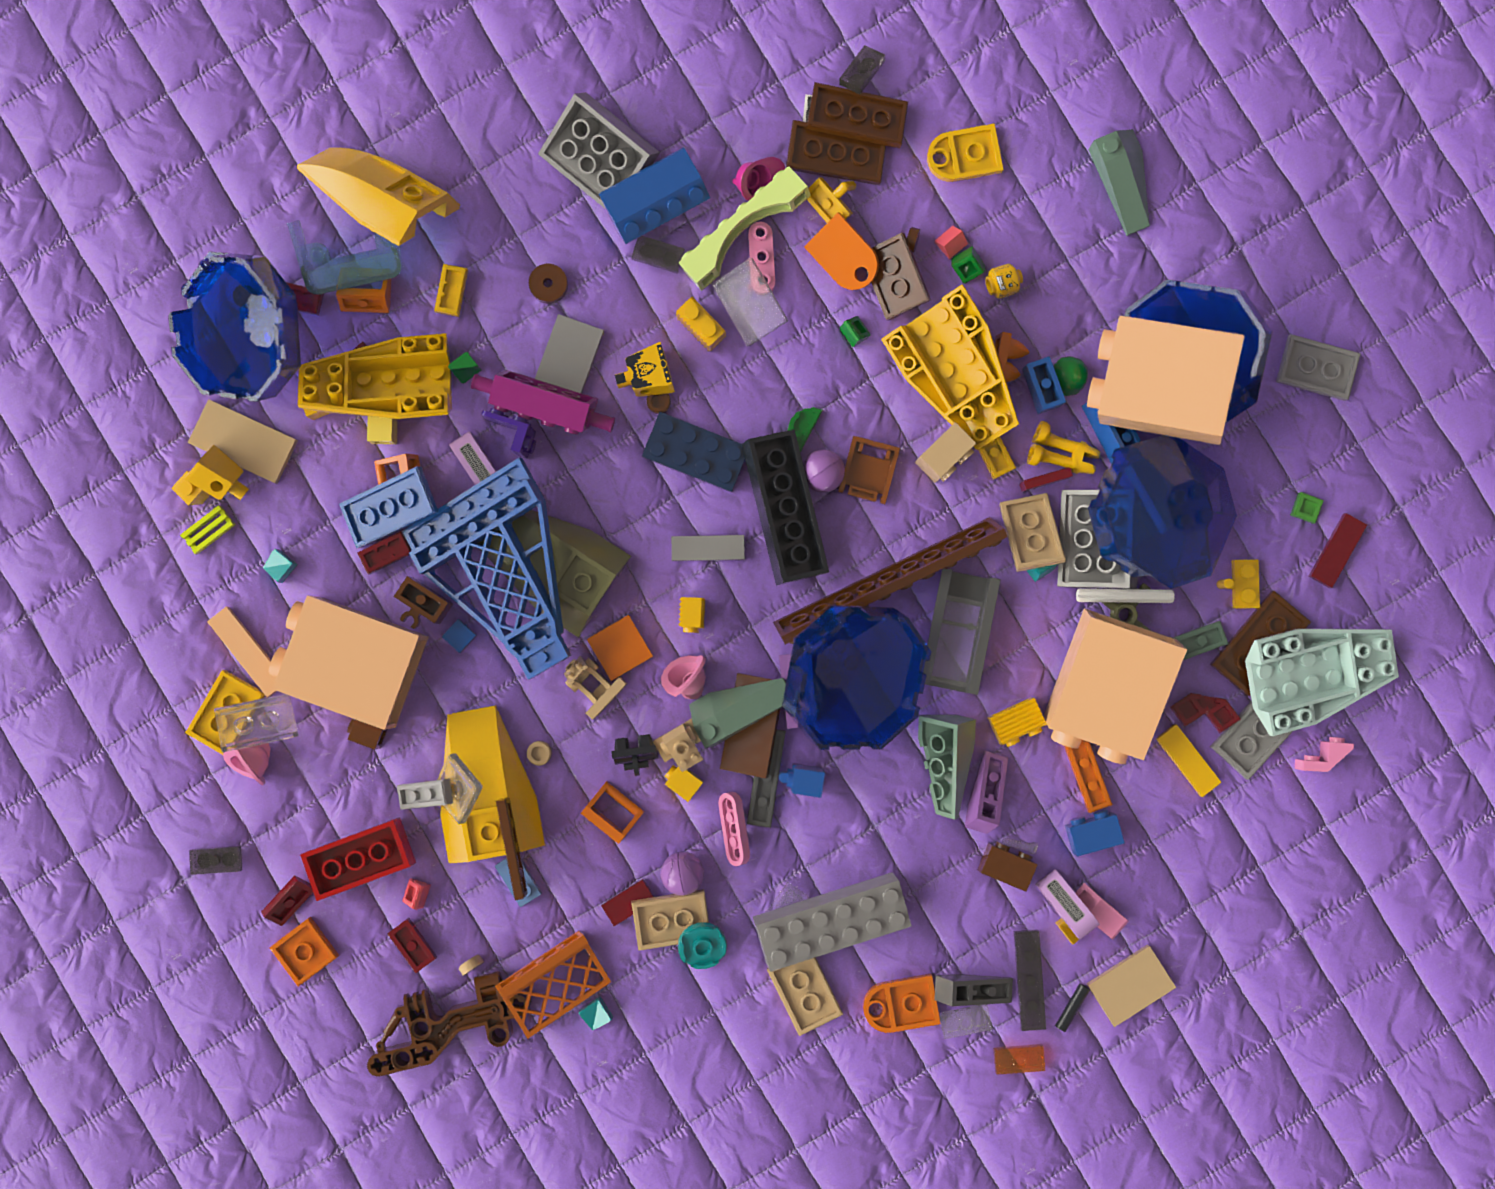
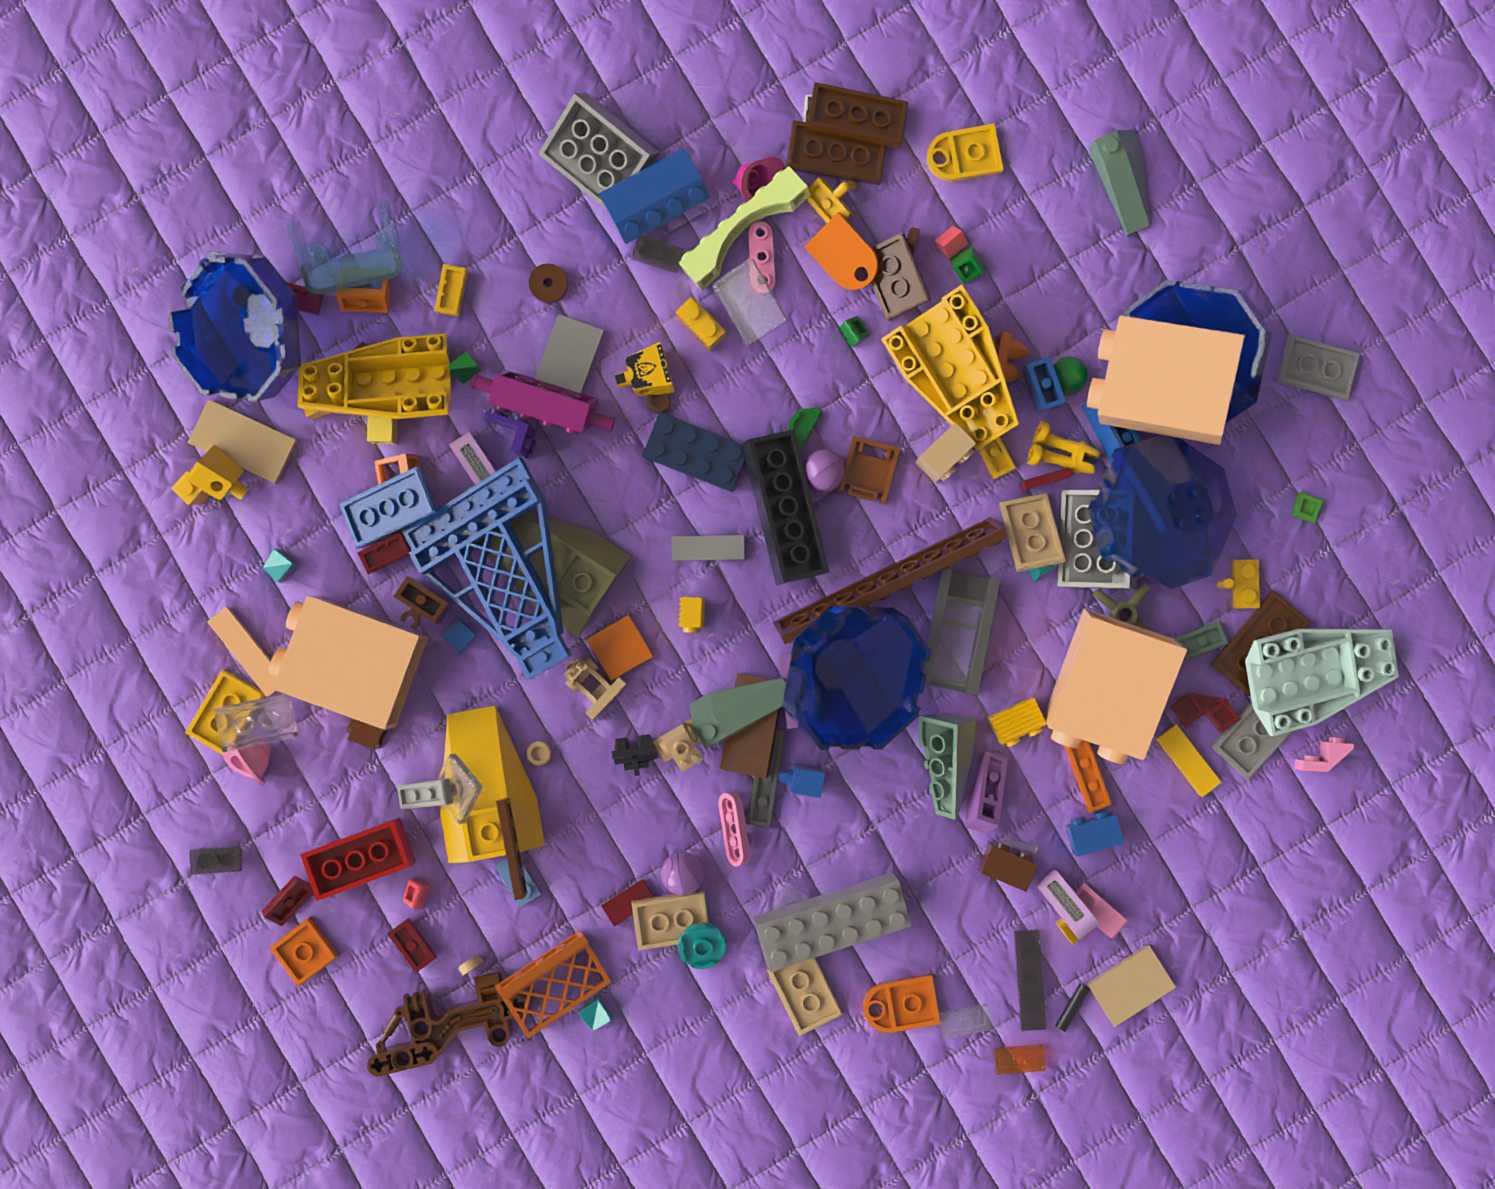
neon yellow tile [180,505,236,554] -> none
yellow wedge [297,147,460,246] -> none
orange tile [580,781,645,844] -> none
bright pink helmet [661,655,706,699] -> none
yellow brick [664,765,704,802] -> none
clear smoke plate [839,45,885,94] -> none
dark grey slope [934,974,1013,1007] -> none
yellow head [985,264,1023,299] -> none
white axle [1076,589,1175,603] -> none
dark red tile [1308,513,1367,588] -> none

